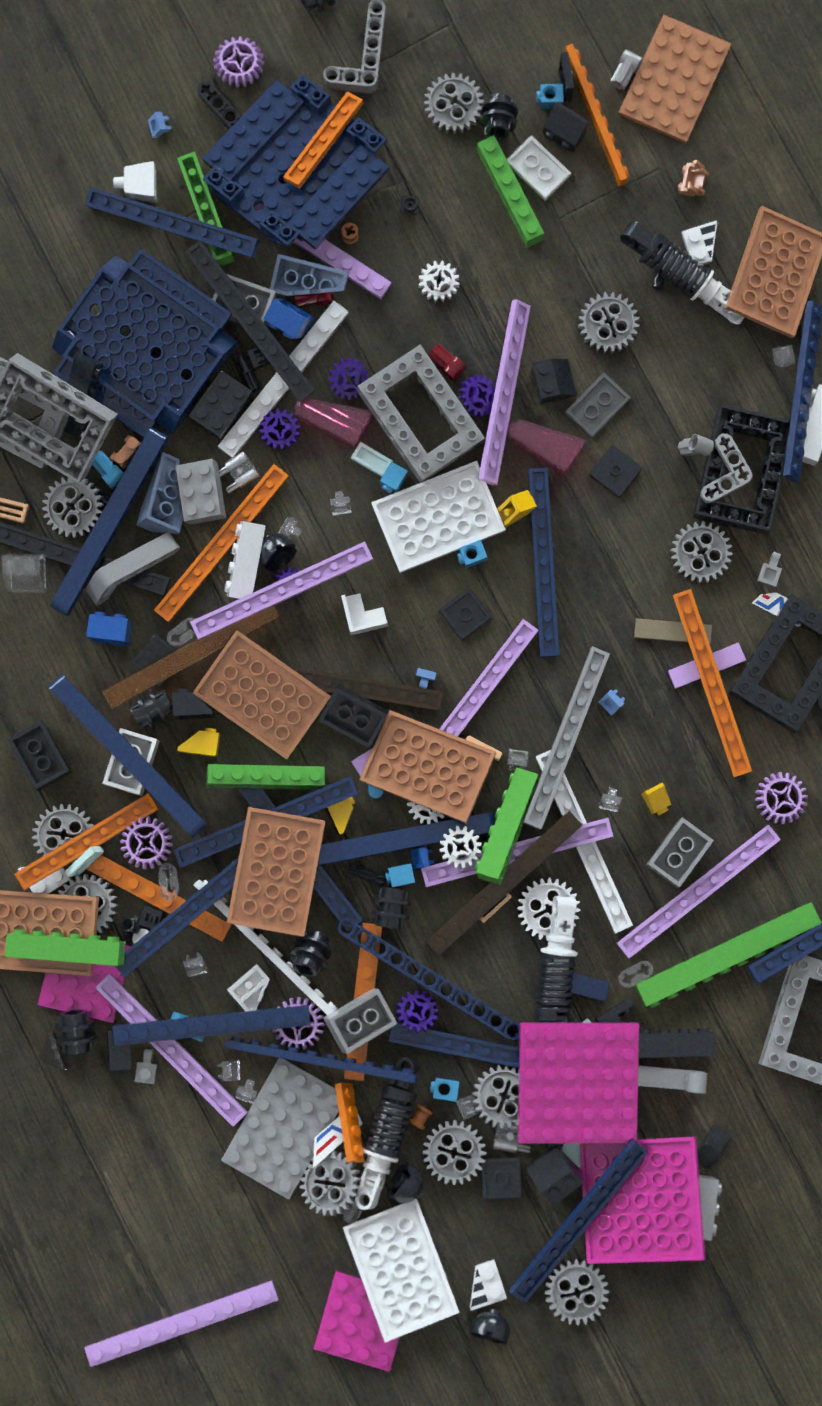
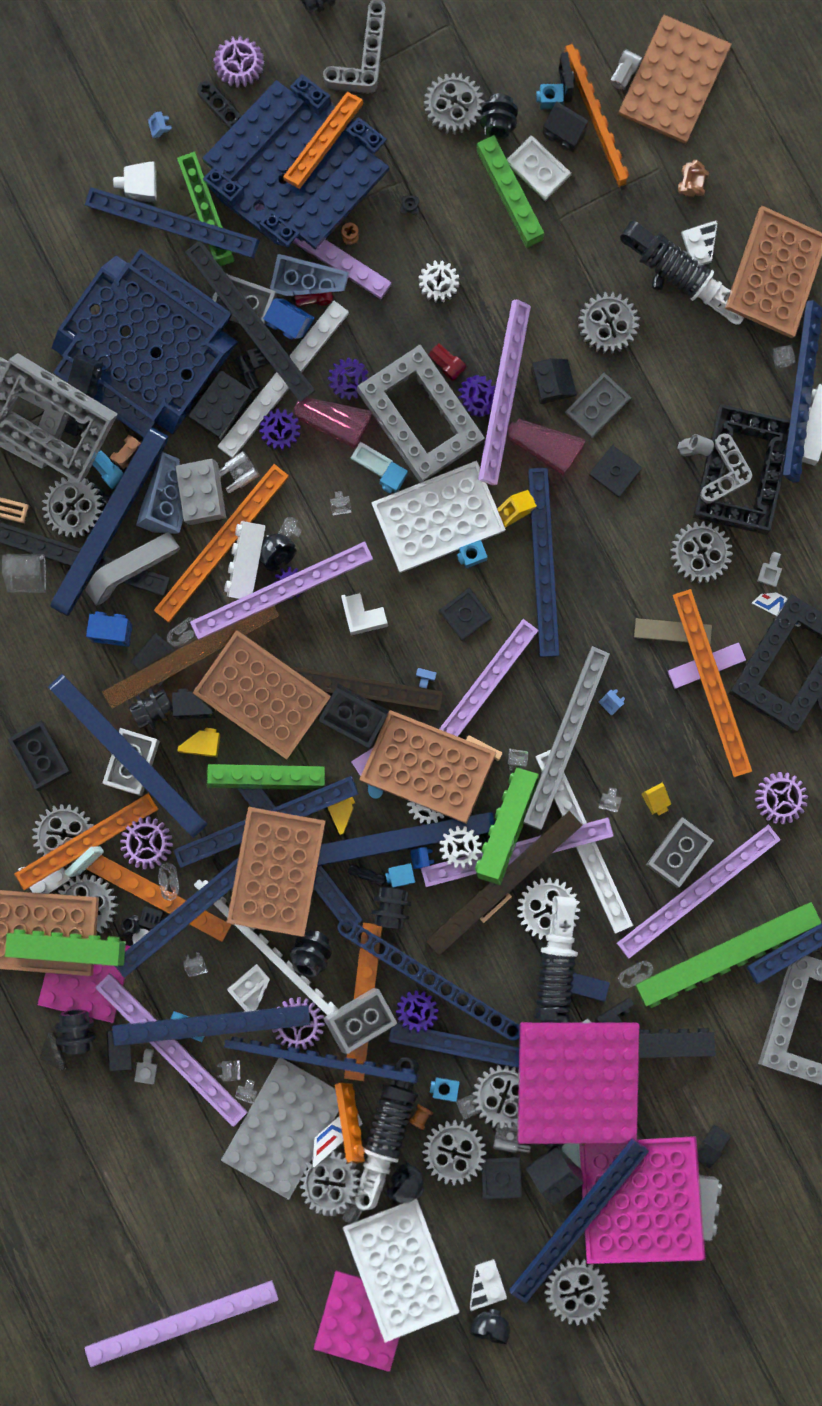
light grey beam [638,1065,707,1093] -> none

